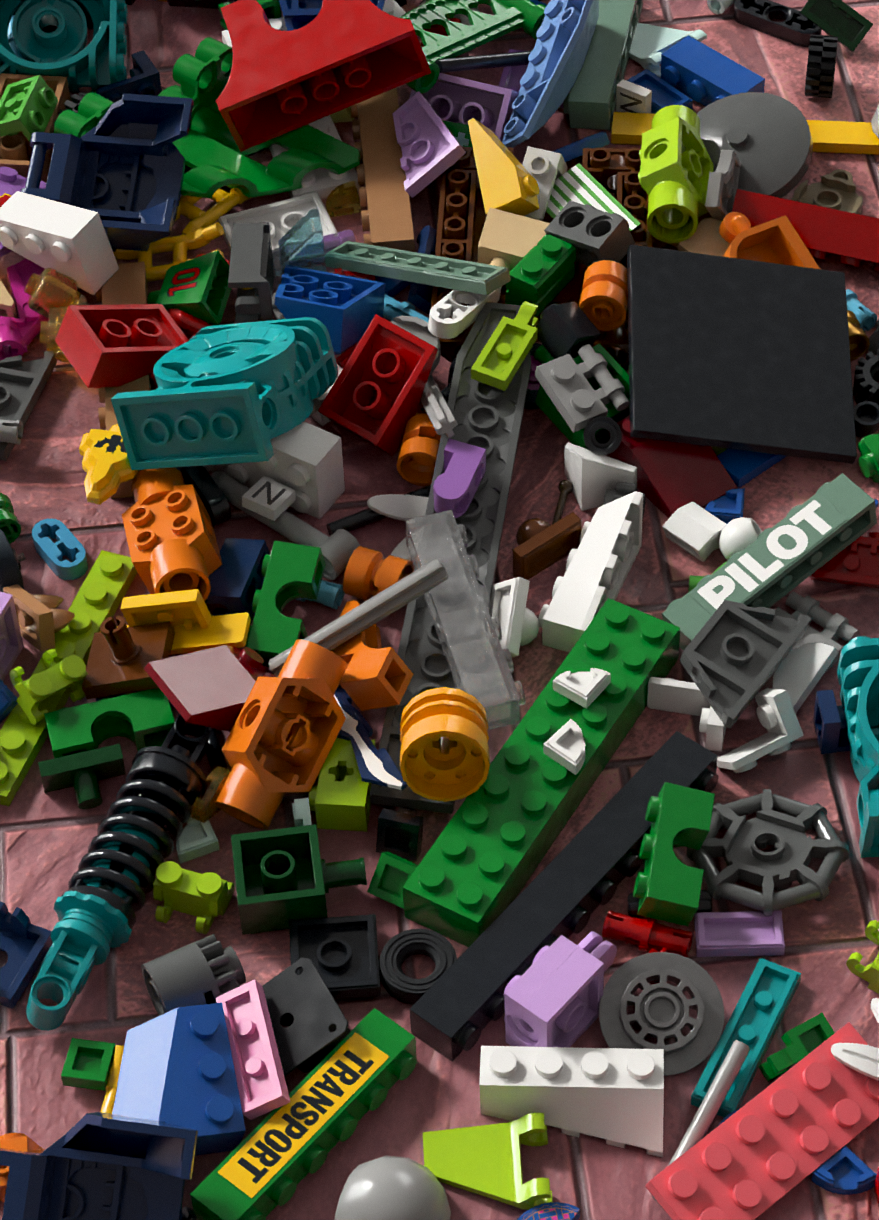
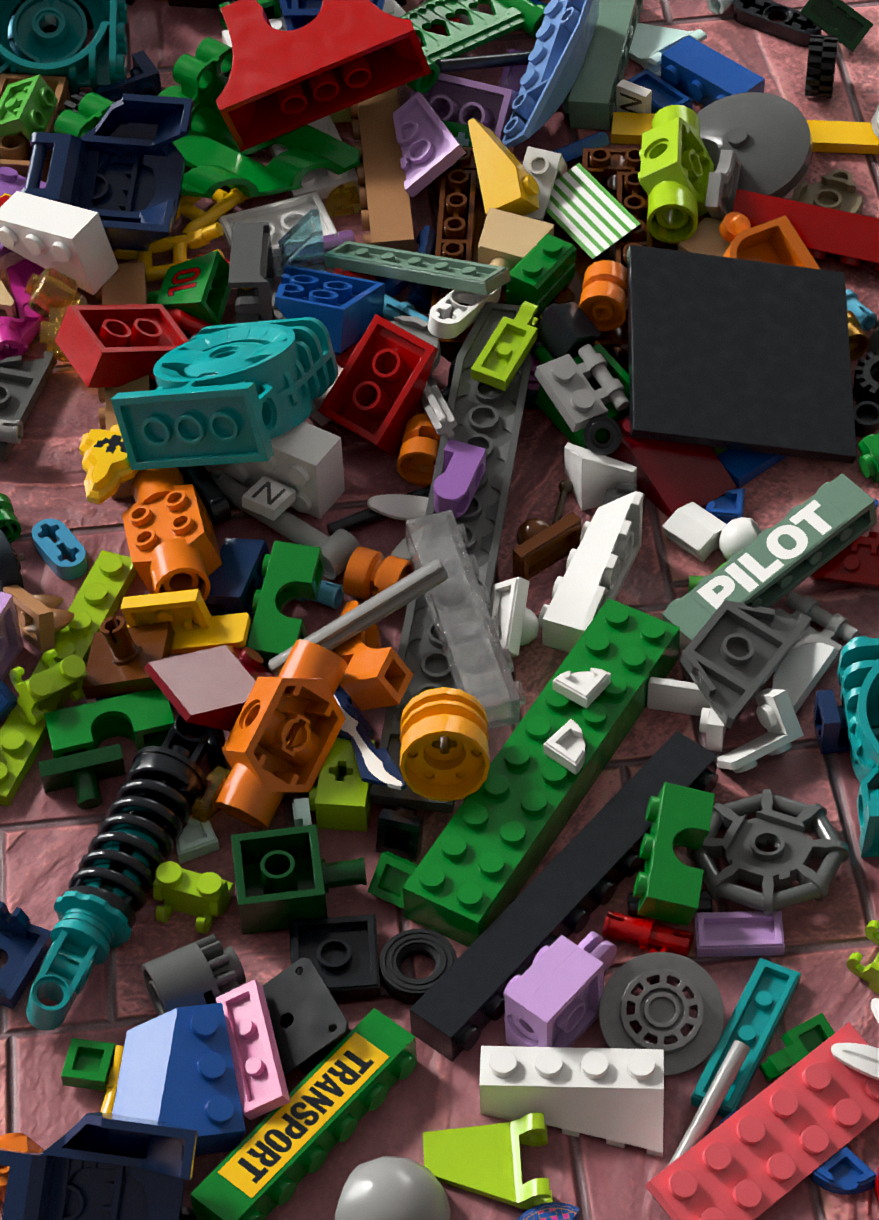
dark grey brick [544,200,635,266] -> none

